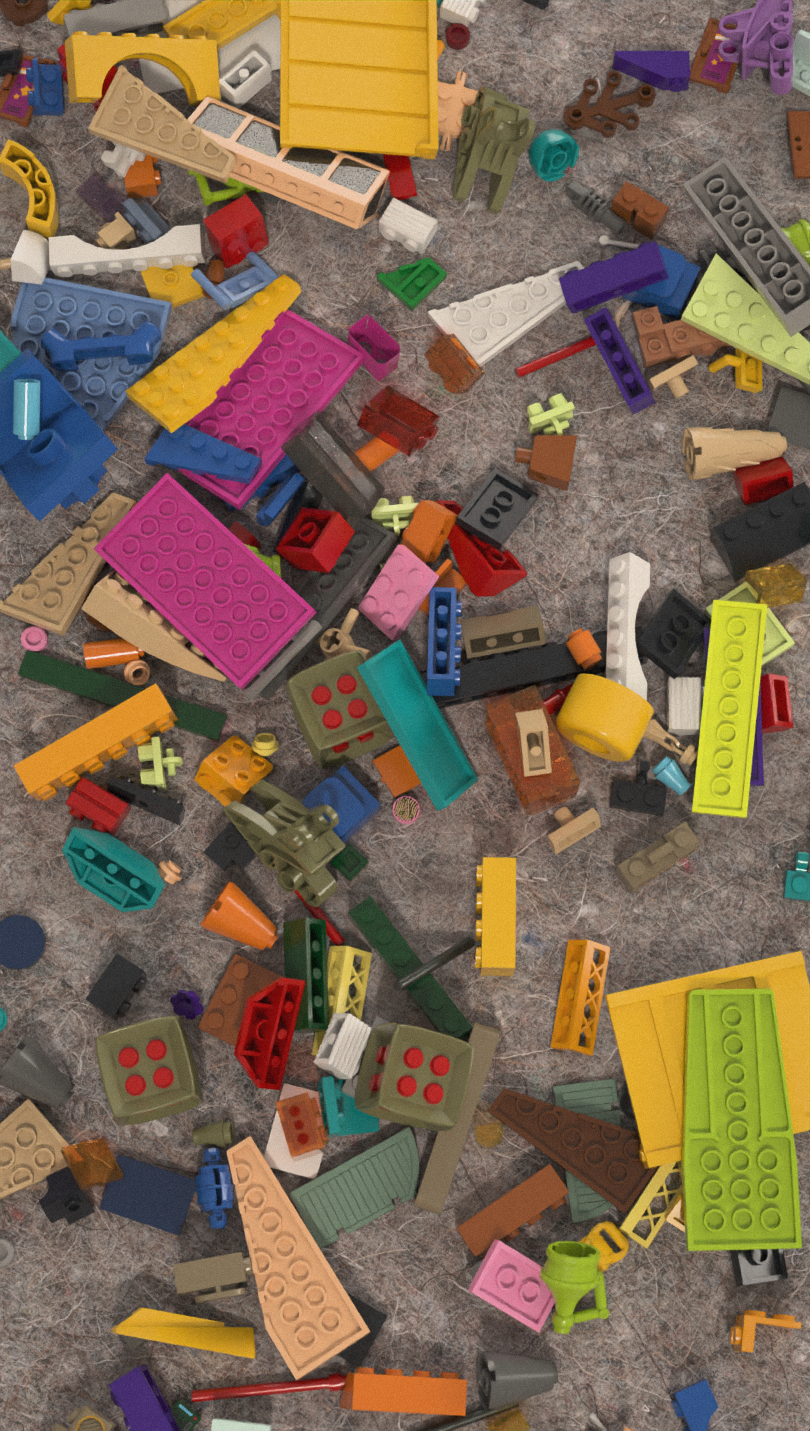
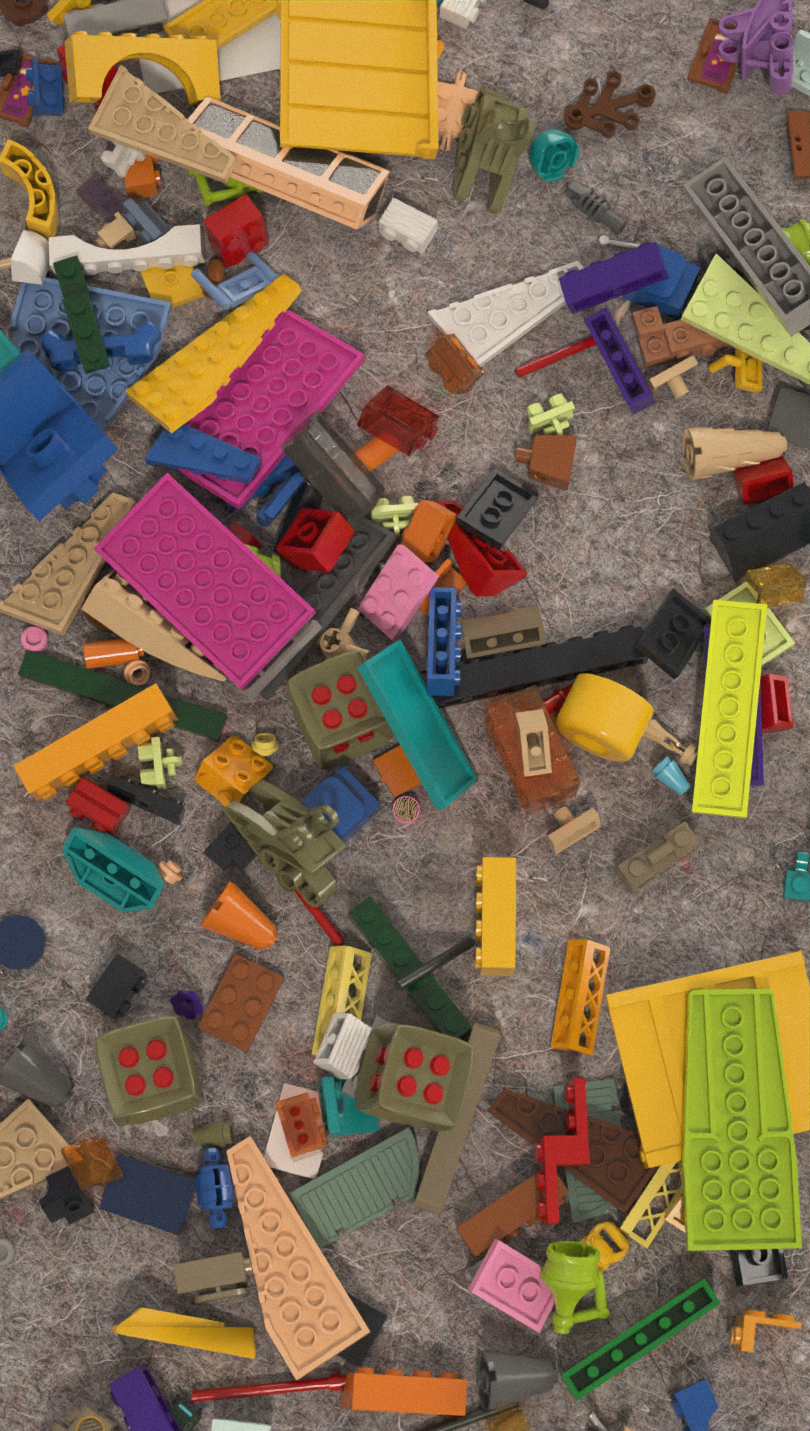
medium azure brick [13,379,40,440] -> none
white brick [219,51,272,109] -> none
red wedge [234,977,306,1090] -> none
dark green brick [283,917,329,1034] -> none
dark green tile [330,843,369,882] -> none
dark pink piece [347,314,400,382] -> none
green wing [377,257,447,311] -> none
red slope [383,154,418,200] -> none
dark red tile [445,23,470,50] -> none
clear yellow brick [474,1123,503,1149] -> none
orange brick [566,628,603,670] -> none
white arch [606,552,650,701] -> none
black plate [609,761,668,817] -> none
dark orange piece [611,181,669,240] -> none
dark purple slope [612,51,690,92] -> none
white brick [666,677,705,735] -> none
none -> dark green bracket [53,255,111,374]
none -> red bracket [534,1078,590,1225]
none -> green brick [559,1278,721,1401]

